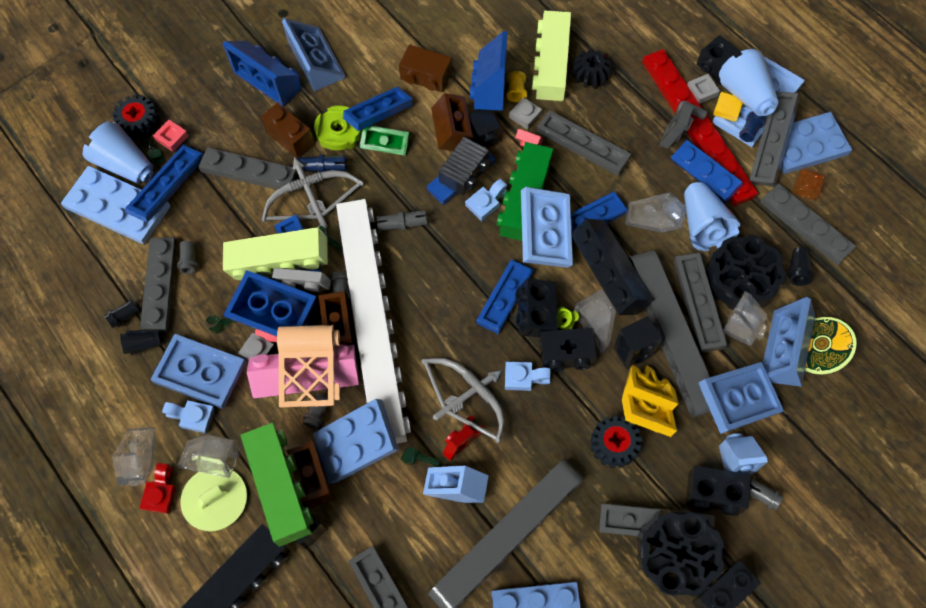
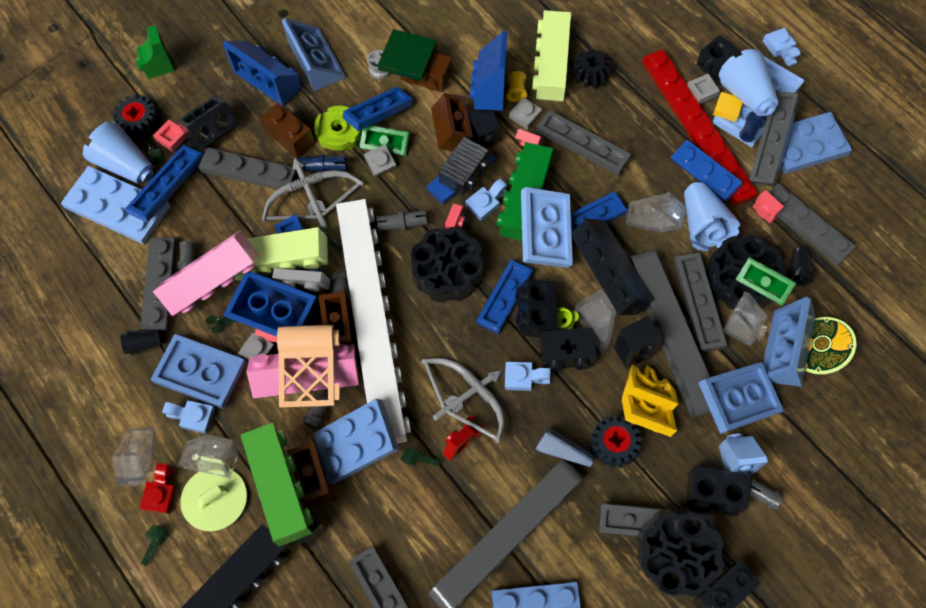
black pin [104,299,140,328] -> none
light blue slope [423,466,489,503] -> none
dark grey plate [659,101,707,149] -> none
clear orange plate [792,169,825,201] -> none
none -> green arch [135,25,174,79]
none -> clear green hand [140,525,168,566]
none -> bright pink brick [153,230,259,316]
none -> black brick [177,95,238,150]
none -> light grey plate [364,145,396,178]
none -> light grey wheel [367,50,390,79]
none -> dark green tile [377,29,437,81]
none -> black connector [410,227,484,303]
none -> coral plate [445,203,466,229]
none -> sand blue slope [535,427,594,467]
none -> green slope [736,257,796,306]
none -> coral plate [753,190,784,224]
none -> light blue plate [763,28,801,66]

